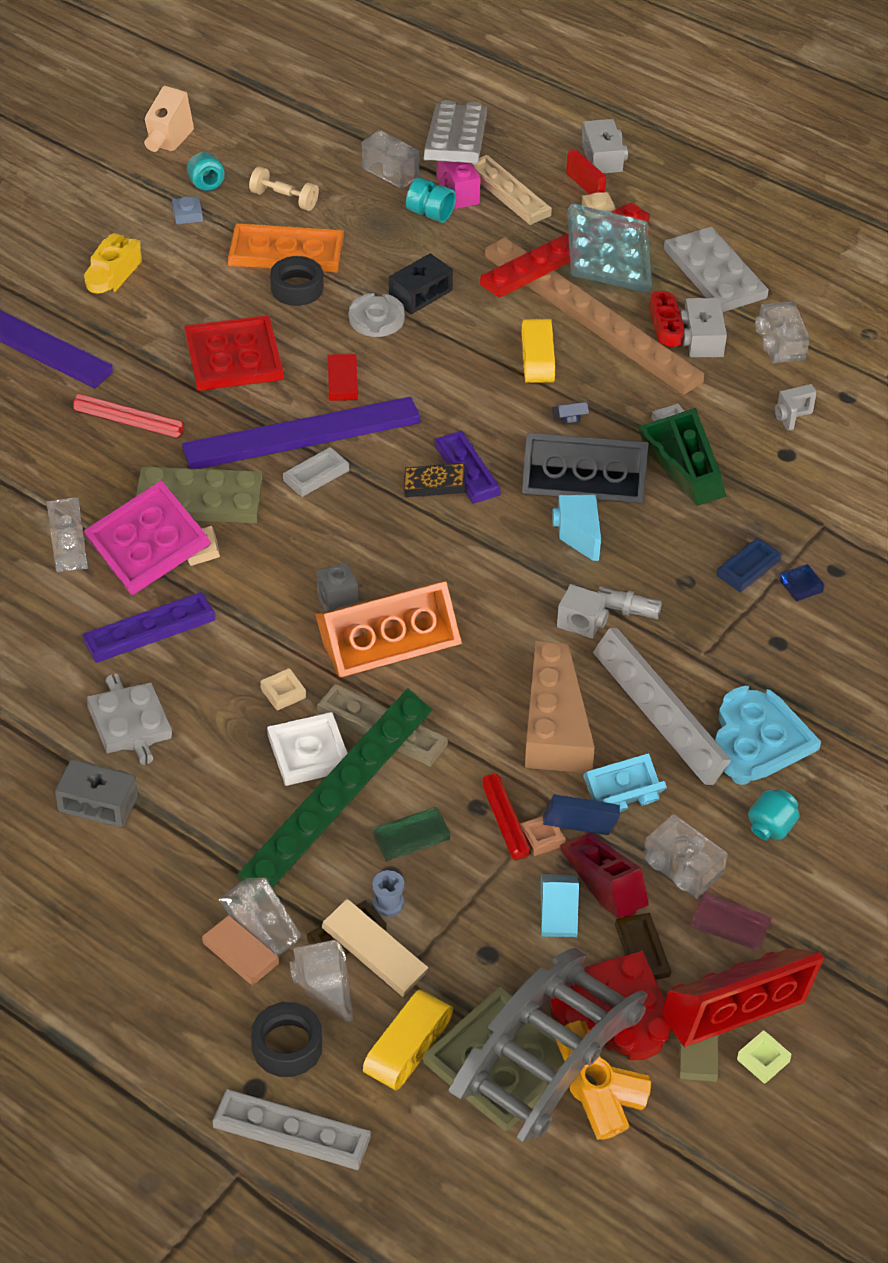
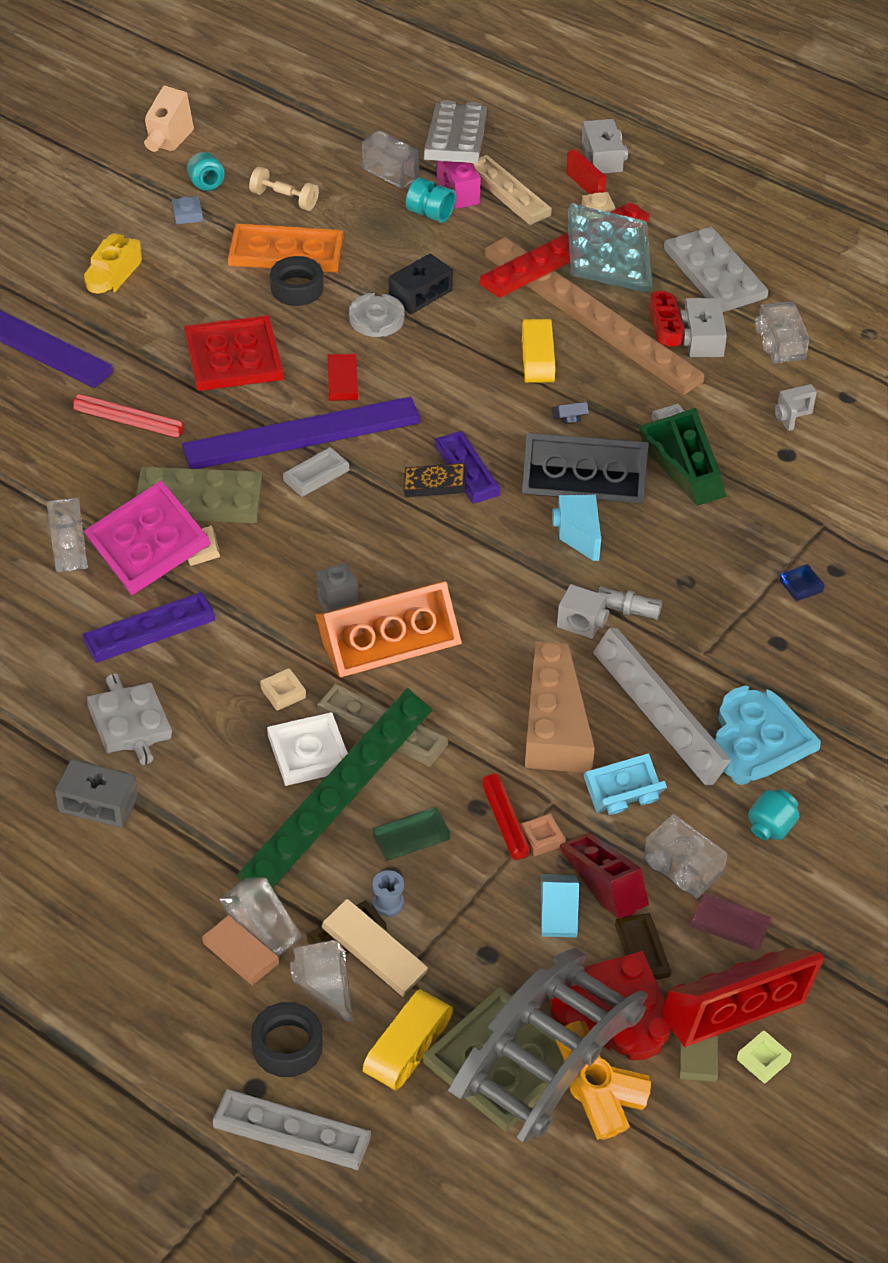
dark blue tile [543,794,620,835] -> none
dark blue tile [717,537,782,593] -> none

